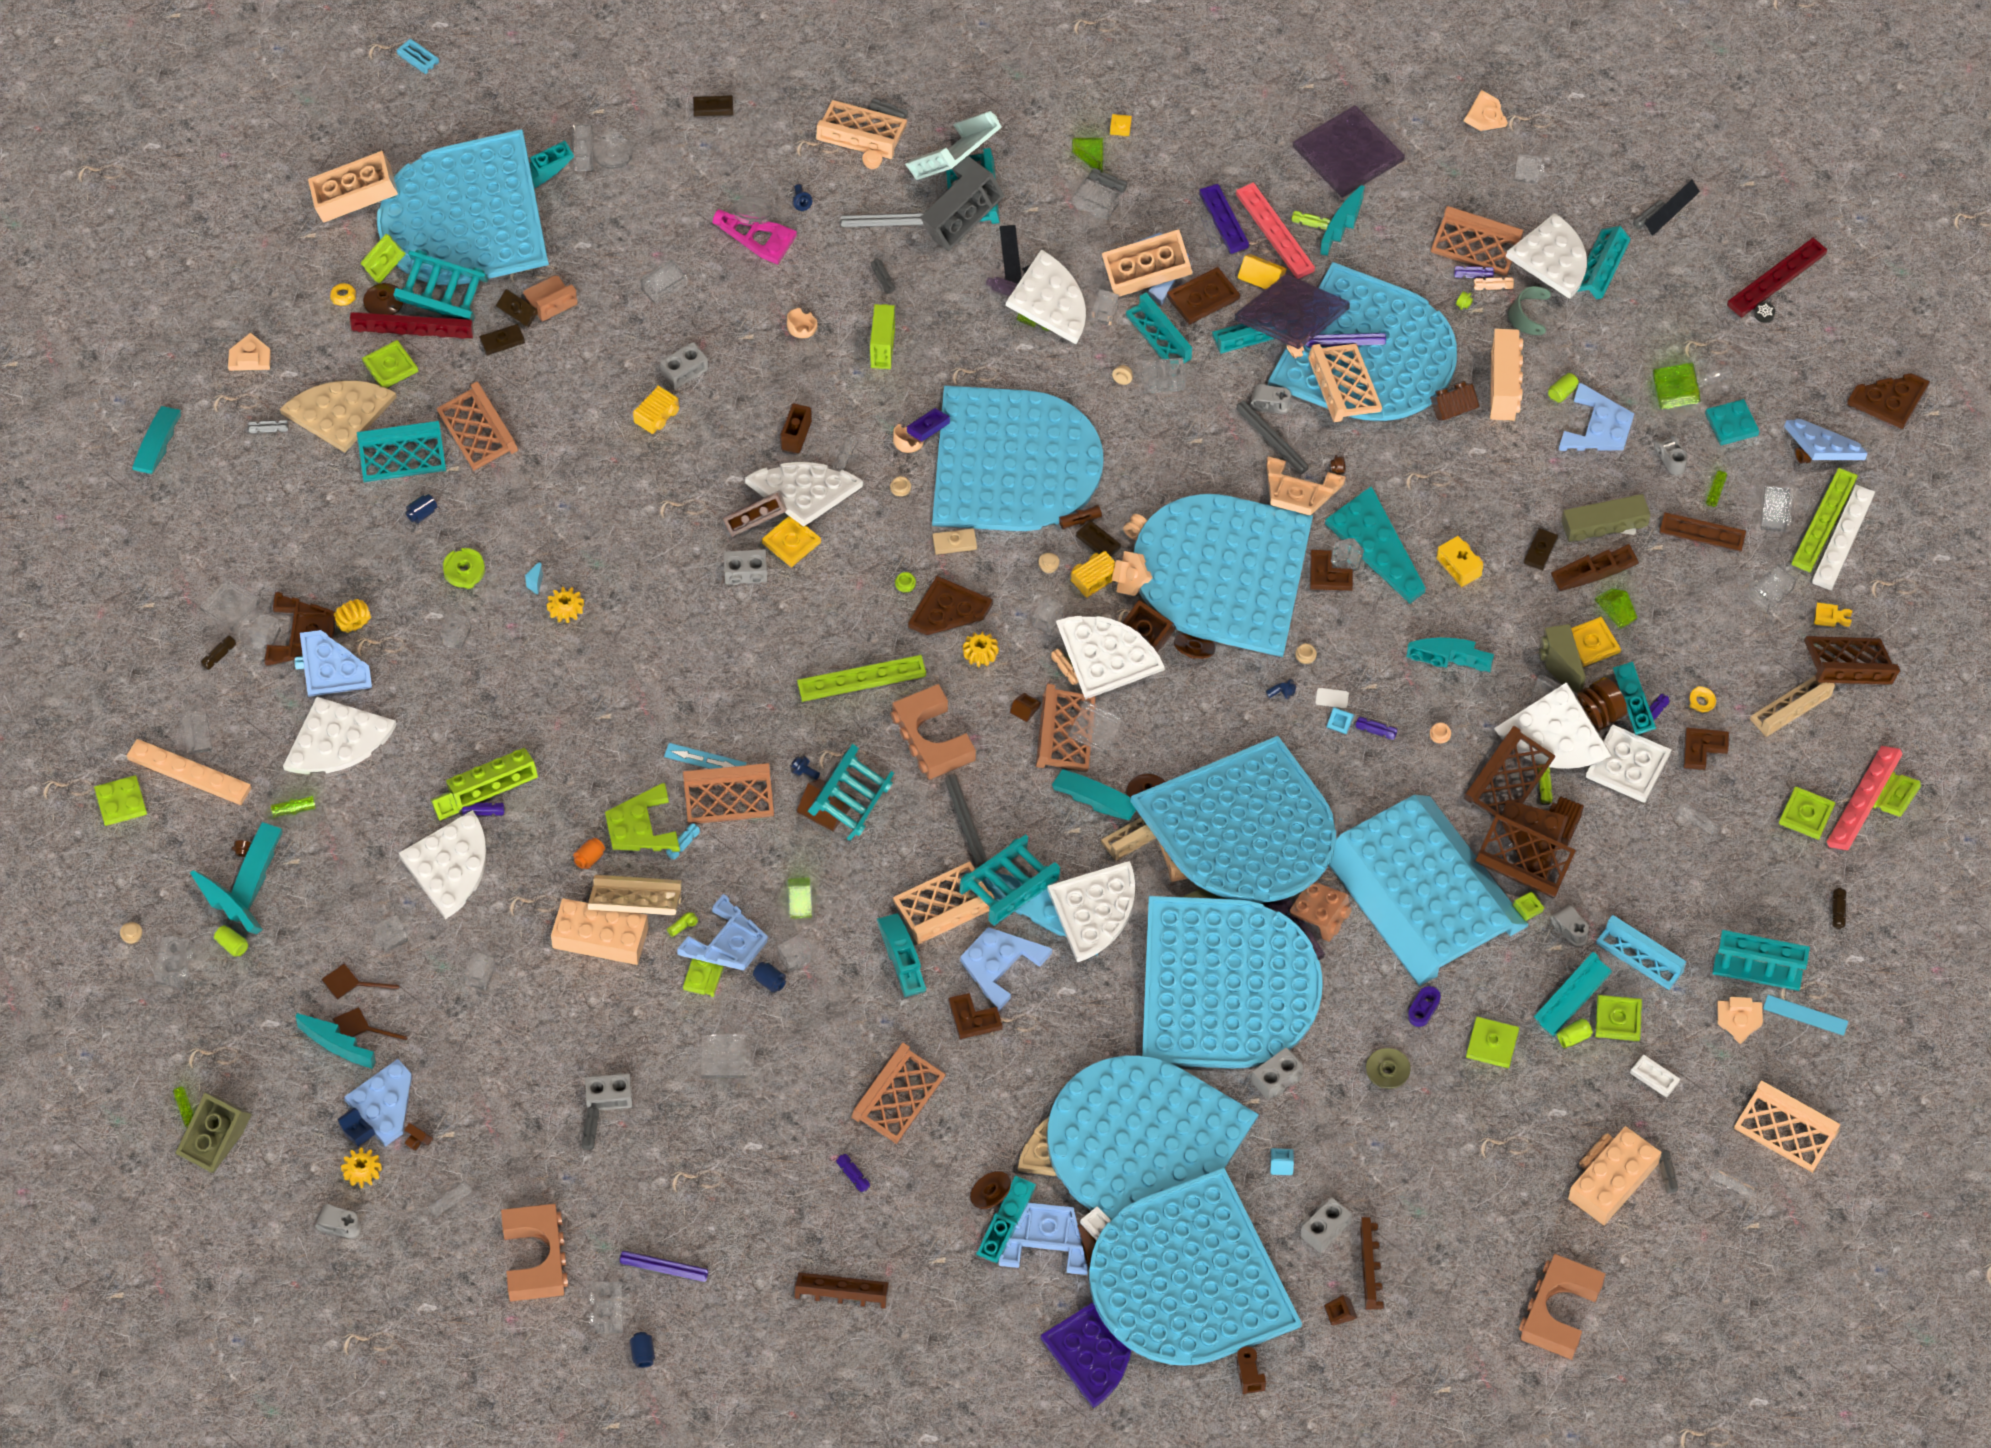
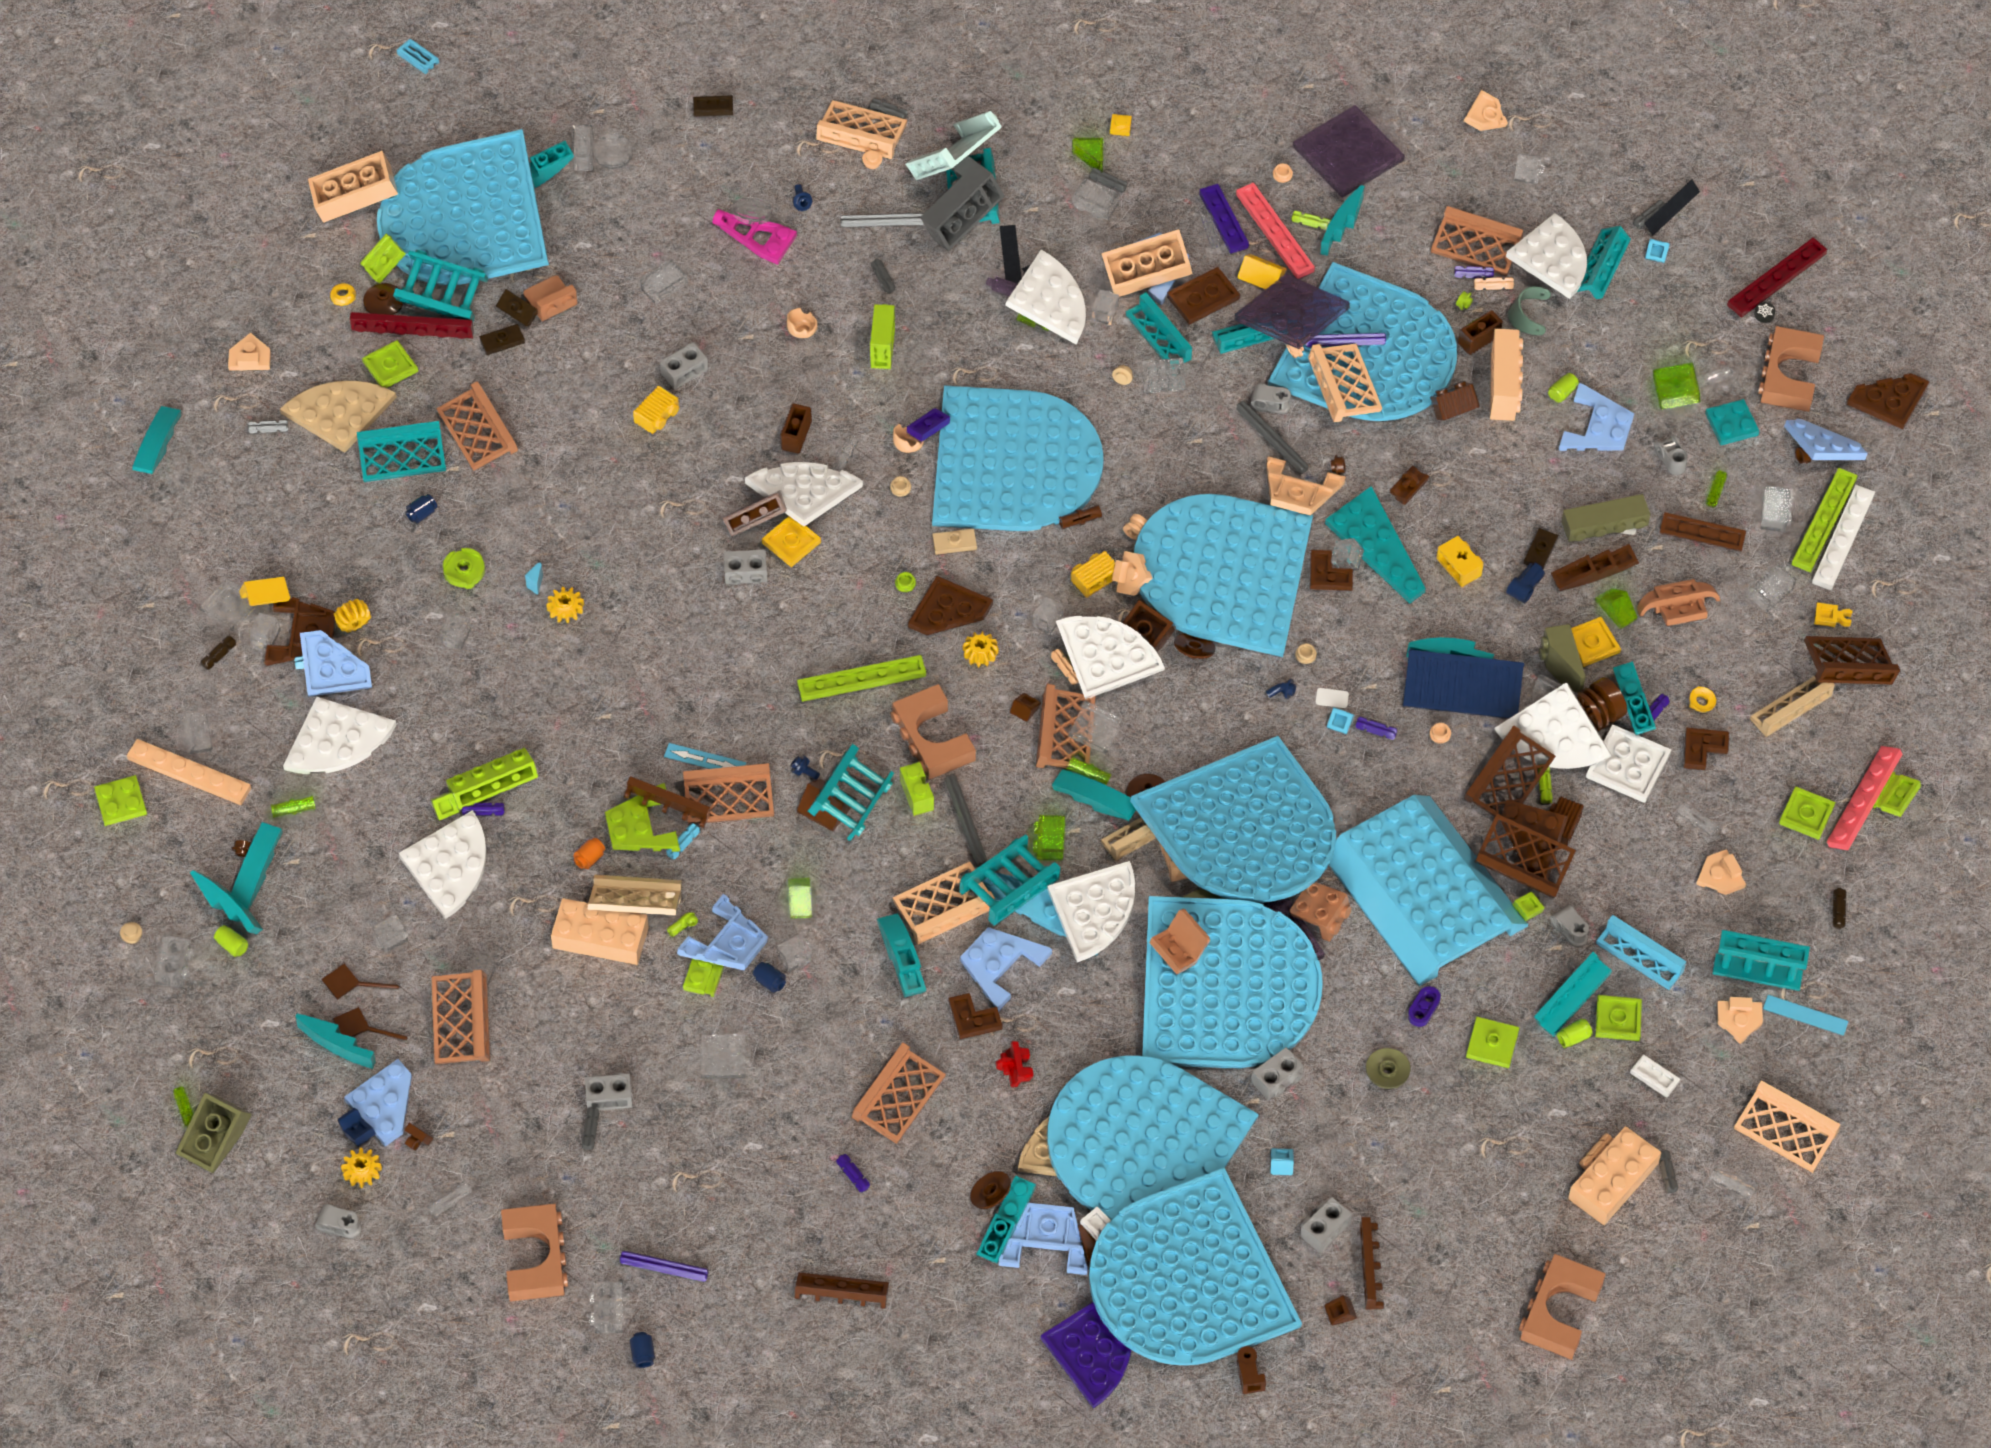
tan plate [1039,553,1059,573] -> none
dark brown plate [1076,520,1121,556] -> none
none -> yellow panel [239,577,290,606]
none -> nougat fence [432,970,490,1064]
none -> reddish brown hinge [624,776,710,828]
none -> lime brick [900,762,934,816]
none -> red hips [995,1041,1034,1087]
none -> clear neon green brick [1033,815,1065,860]
none -> clear neon green pin [1067,756,1111,785]
none -> nougat bracket [1149,909,1210,974]
none -> light nougat plate [1273,163,1293,183]
none -> reddish brown hips [1390,465,1429,505]
none -> dark blue window [1403,649,1525,719]
none -> reddish brown brick [1458,310,1503,355]
none -> dark blue piece [1506,563,1545,604]
none -> nougat plate [1637,579,1720,626]
none -> medium azure slope [1645,239,1670,263]
none -> light nougat plate [1696,849,1746,895]
none -> nougat arch [1758,326,1824,412]

